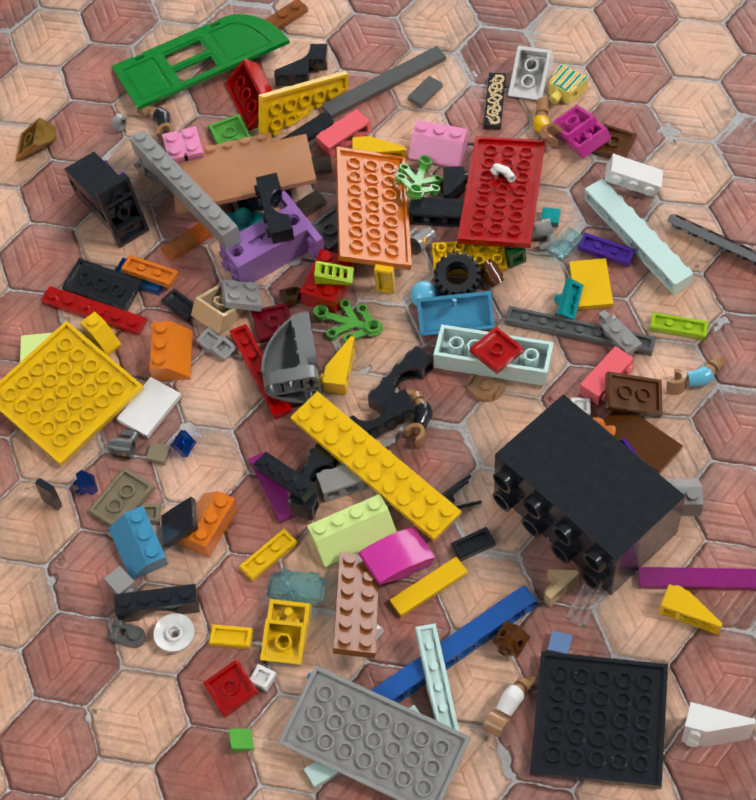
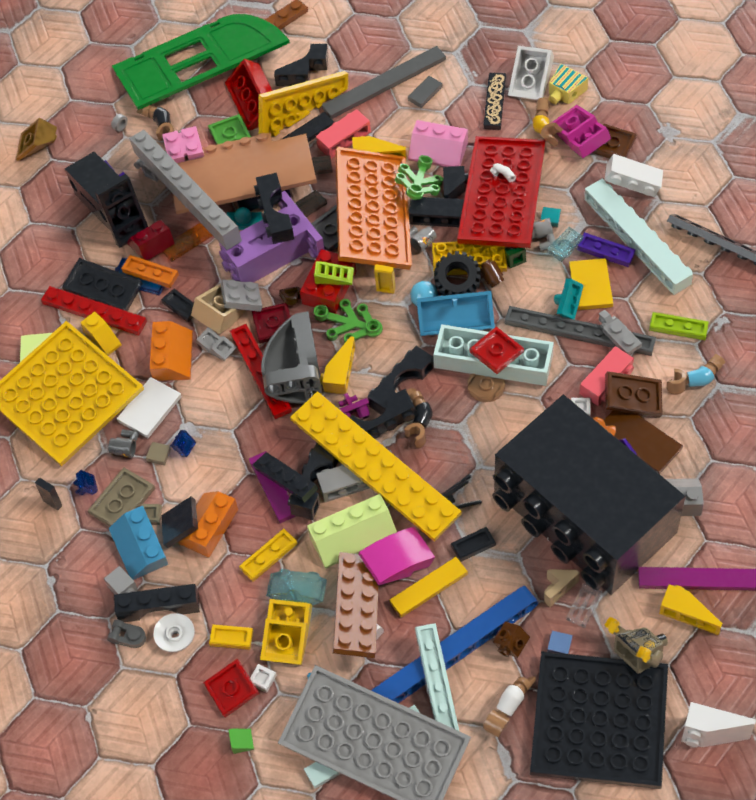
none -> dark red slope [127,220,175,261]
none -> magenta hips [338,393,370,420]
none -> torso [604,617,668,673]

